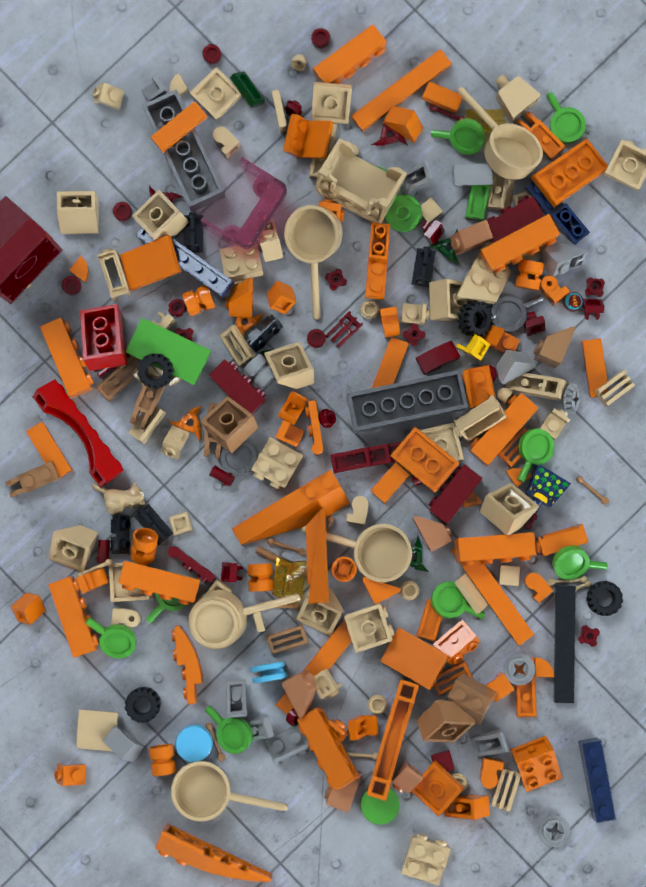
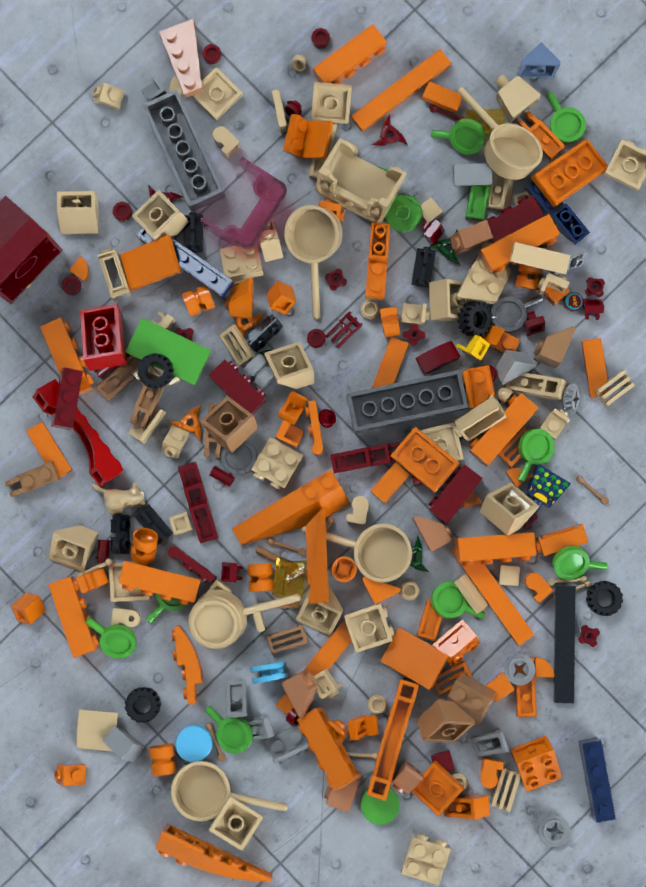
orange tile [151,101,207,153] -> none
dark red plate [168,299,187,317] -> none
dark green tile [230,71,265,108] -> none
orange slope [383,106,424,143] -> none
light grey slope [401,161,433,194] -> none
none -> dark red brick [51,367,83,430]
none -> wing [159,18,203,98]
none -> dark red slope [178,462,218,543]
none -> tan slope [209,796,263,851]
none -> tan tile [509,242,571,274]
none -> sand blue slope [517,42,560,78]
none -> tan bracket [537,273,570,296]

